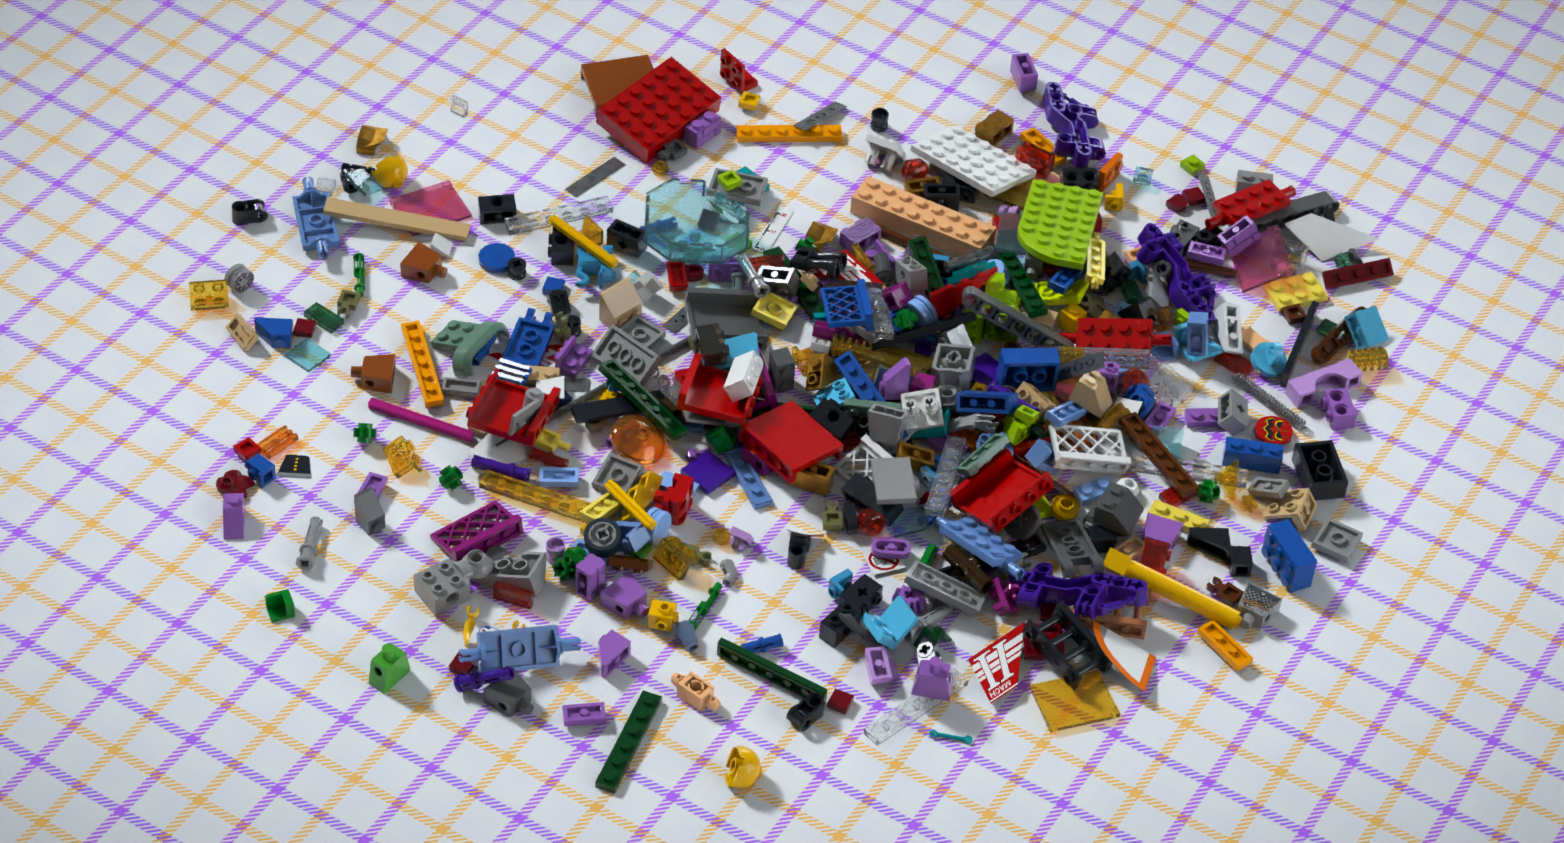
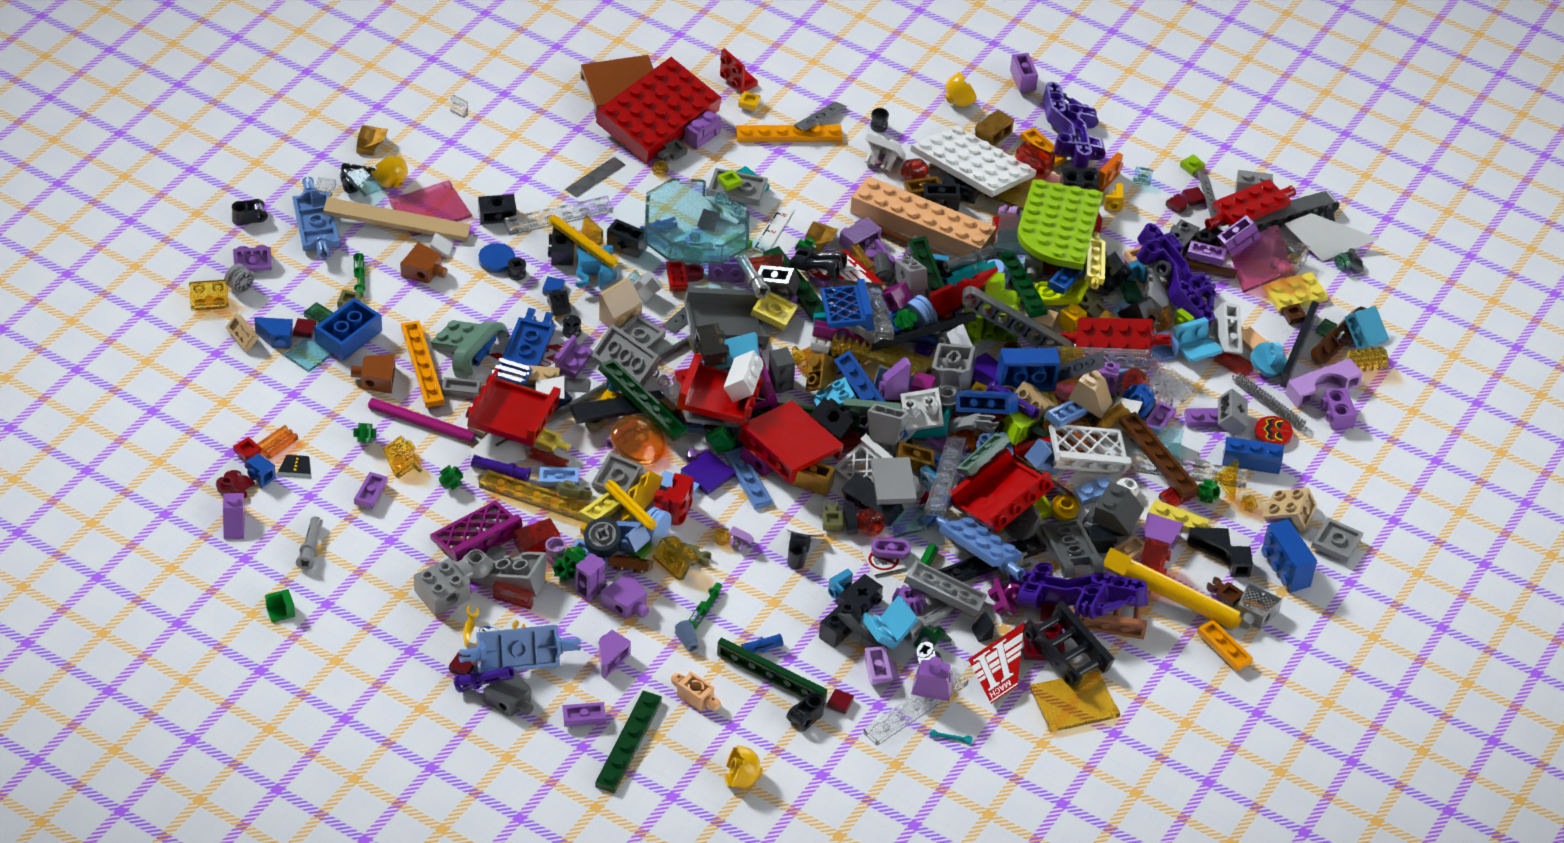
dark grey slope [354,486,386,536] -> none
bright green torso [369,643,410,694] -> none
light grey door [508,388,544,436] -> none
olive plate [553,311,571,344] -> none
yellow brick [648,599,679,632] -> none
light grey arm [720,559,738,586] -> none
light grey bush [731,272,747,290] -> none
tan plate [800,272,821,292] -> none
dark brown piece [942,544,994,594] -> none
lime plate [1014,405,1040,424] -> none
sticker [1093,621,1156,692] -> none
medium blue panel [1187,311,1208,356] -> none
light grey plate [1247,477,1291,499] -> none
black brick [1292,440,1348,501] -> none
dark red plate [1321,258,1394,290] -> none
none -> medium lavender bracket [233,245,272,271]
none -> blue brick [314,298,382,361]
none -> clear red brick [514,518,560,554]
none -> olive plate [556,480,592,499]
none -> yellow cylinder [945,72,977,108]
none -> black slope [971,611,994,642]

